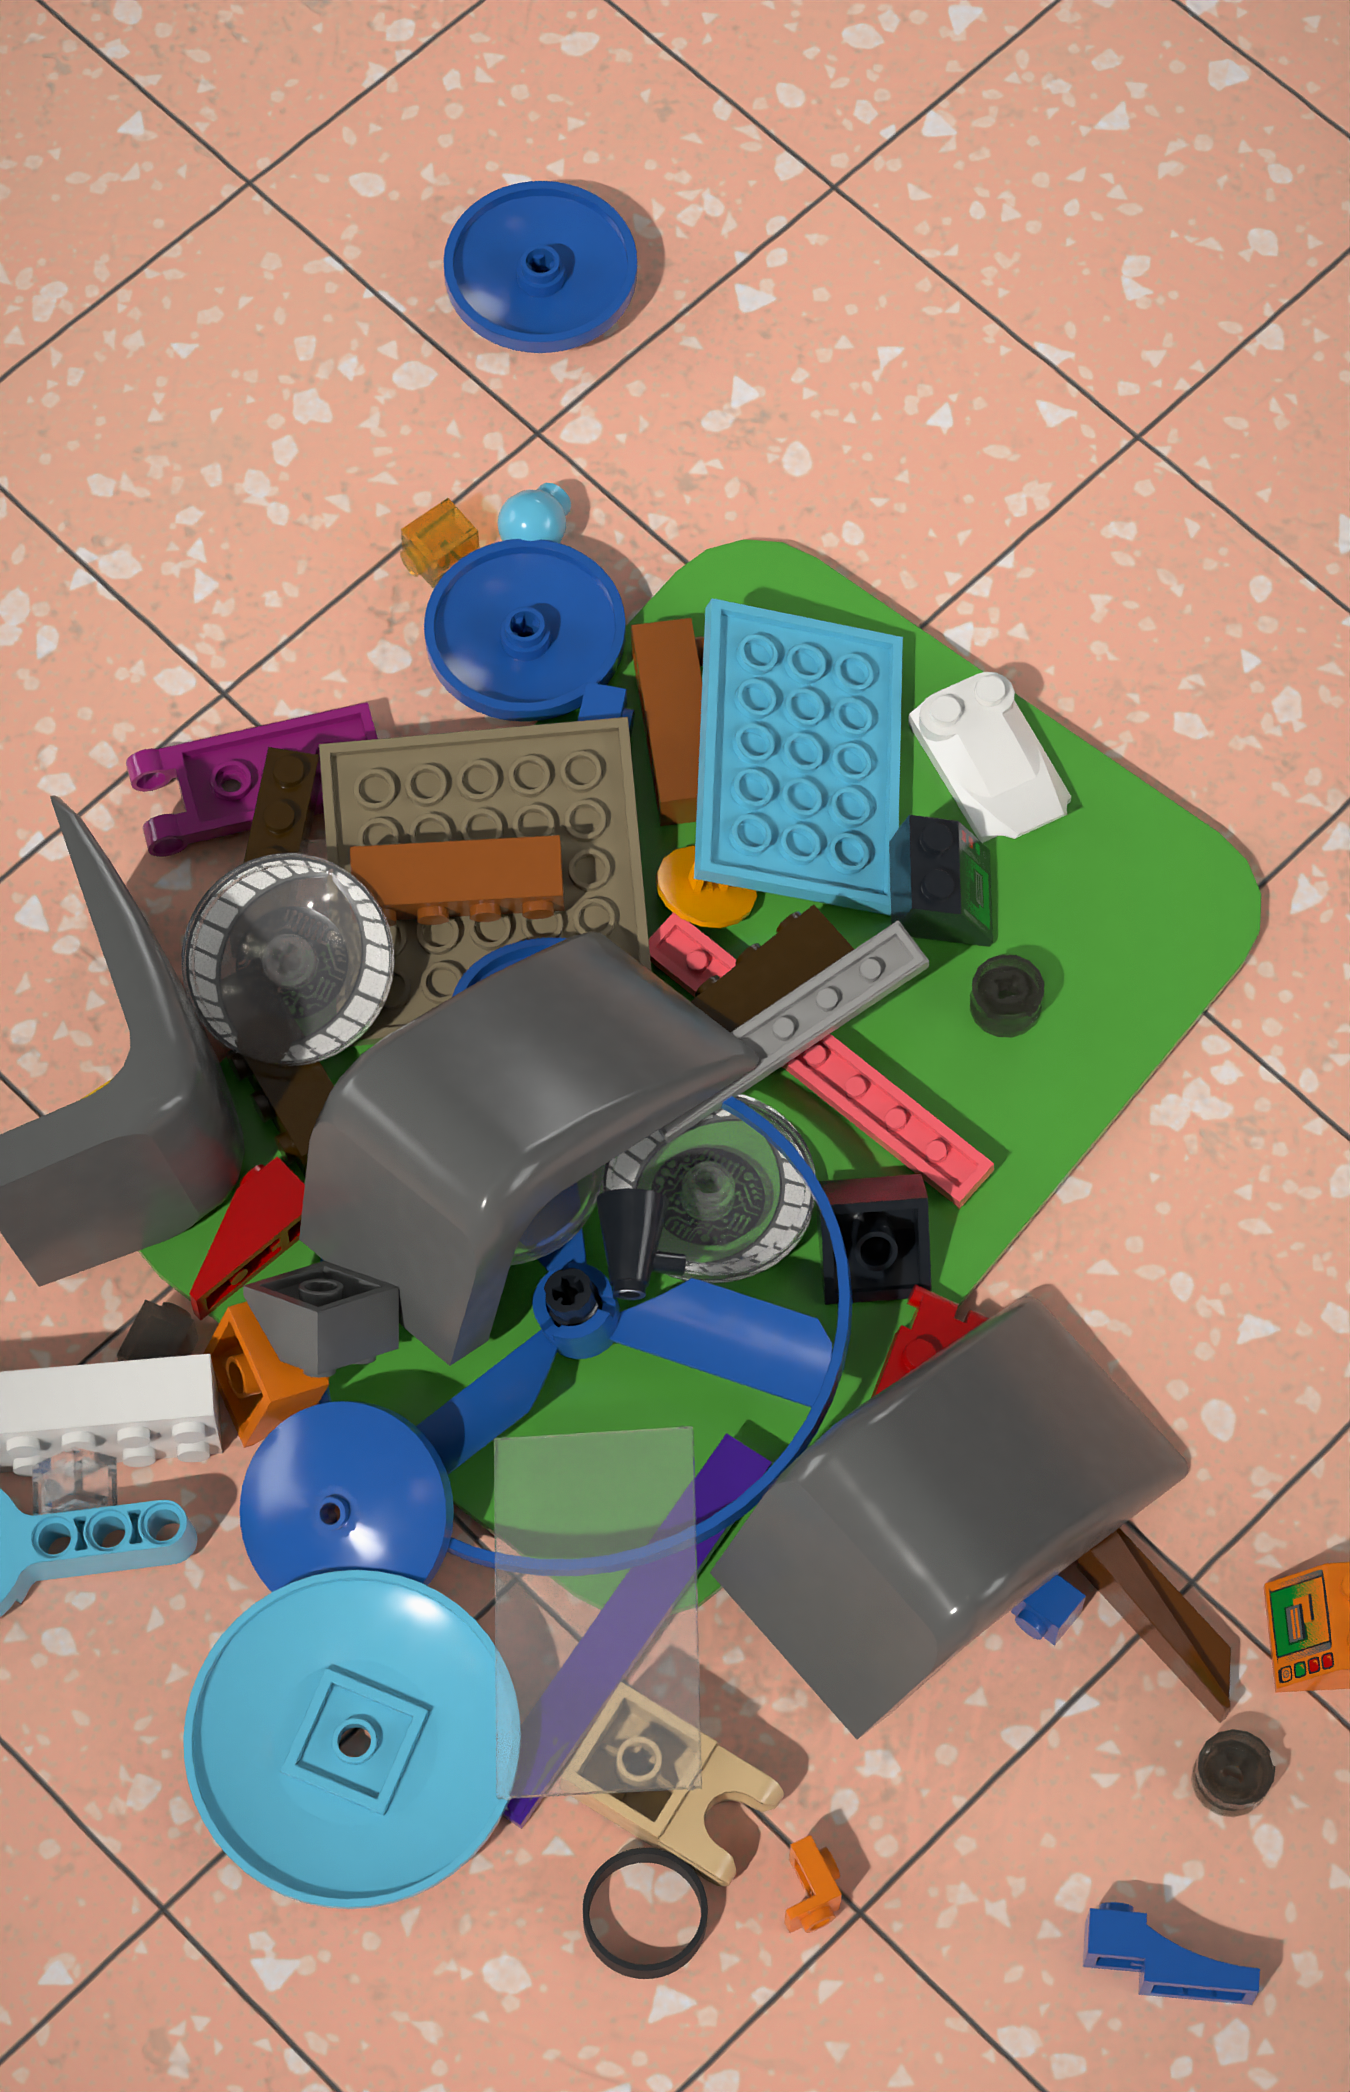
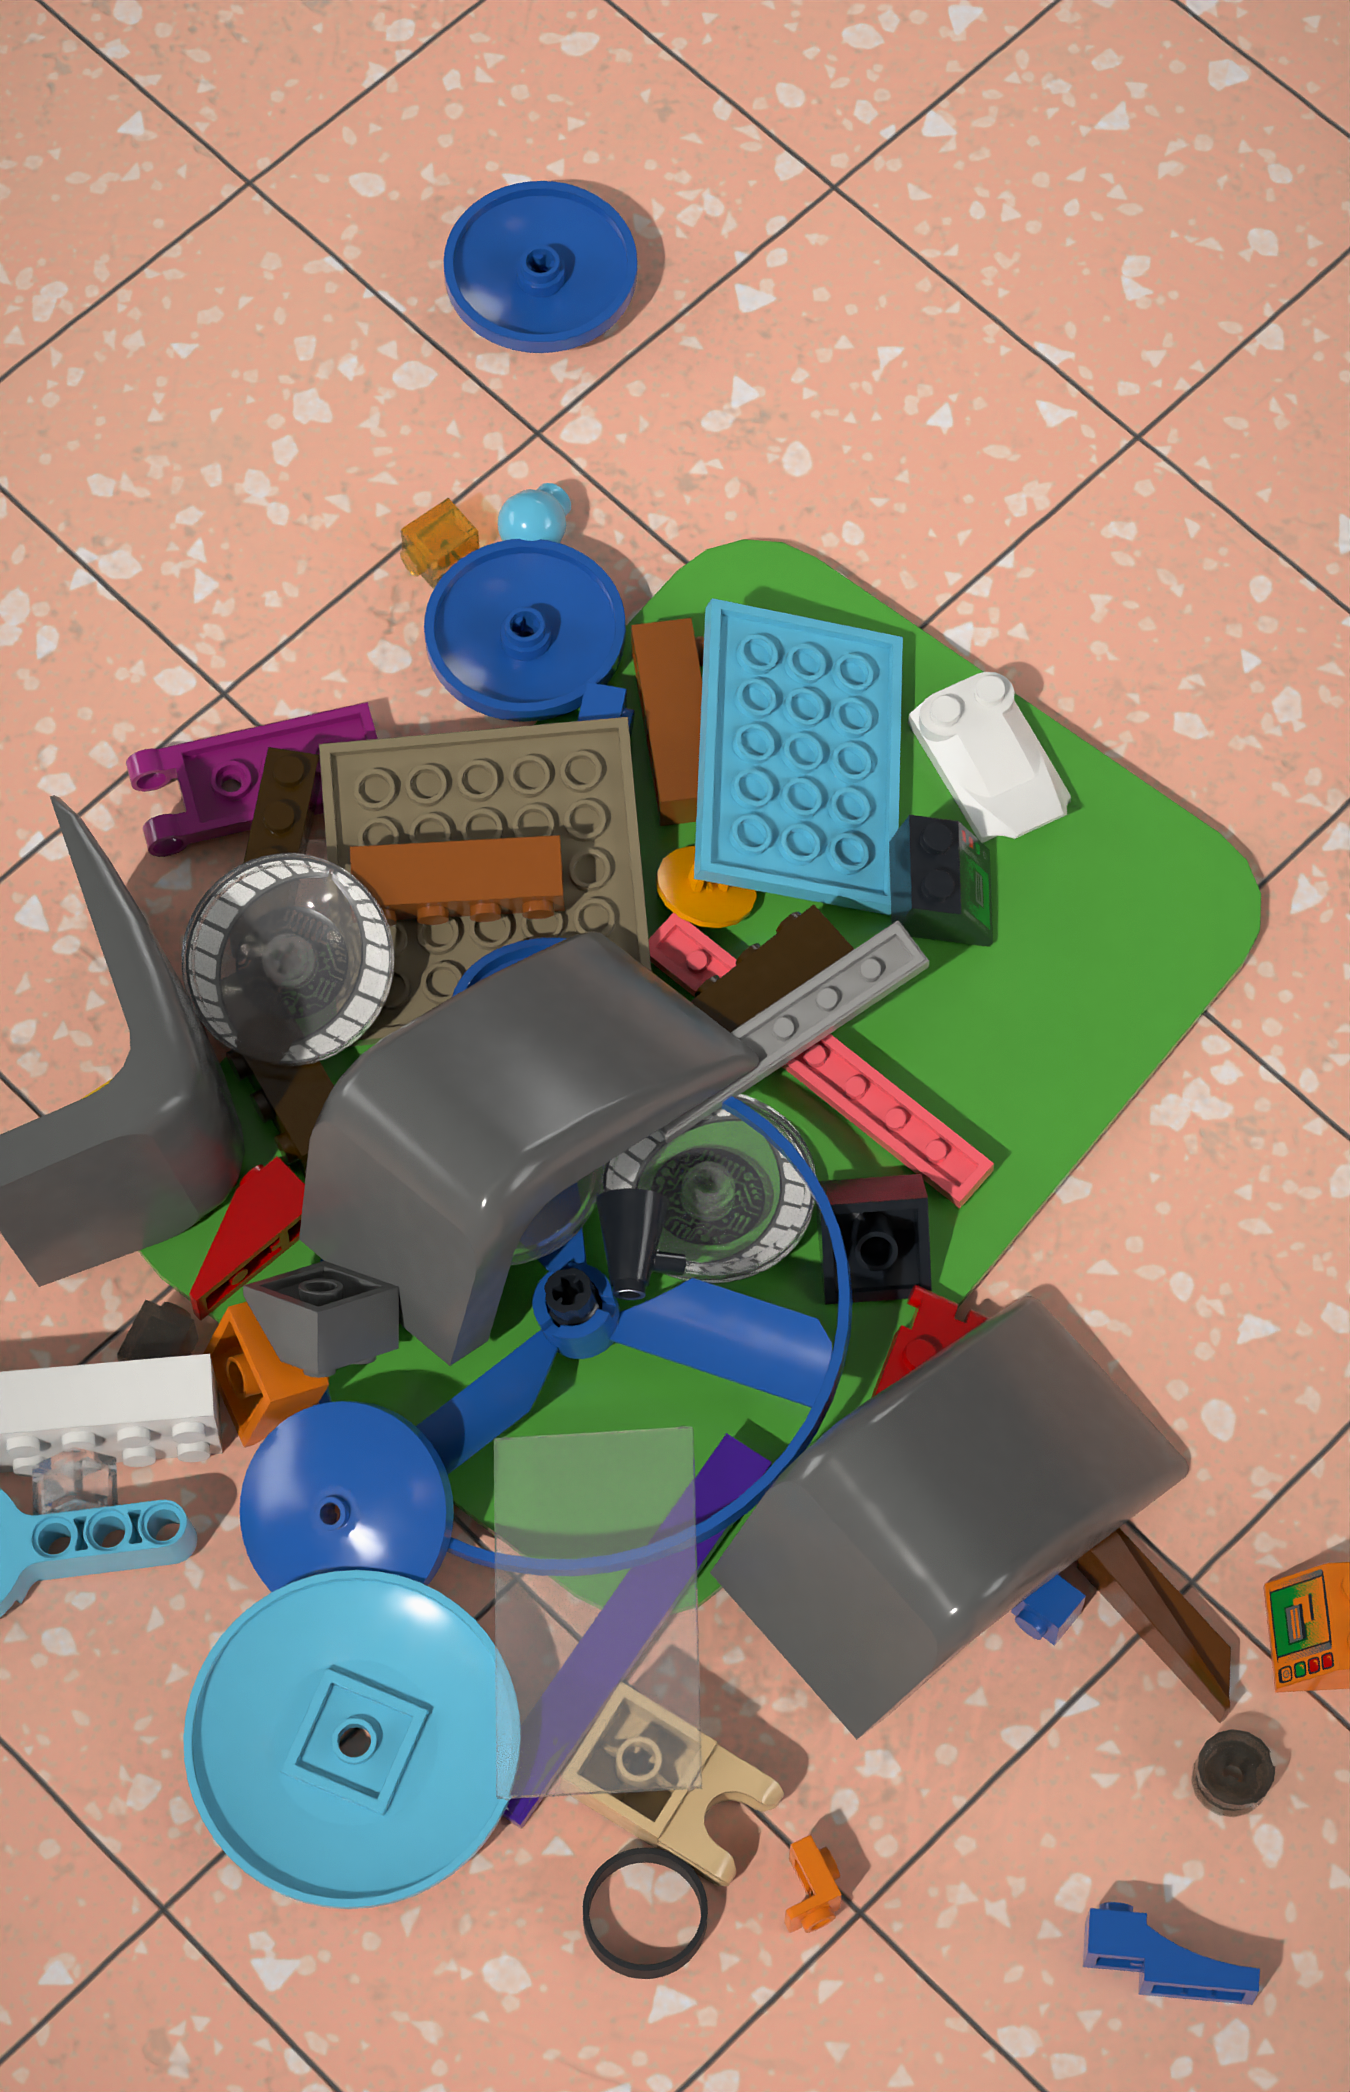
clear smoke wheel [969,954,1044,1038] -> none

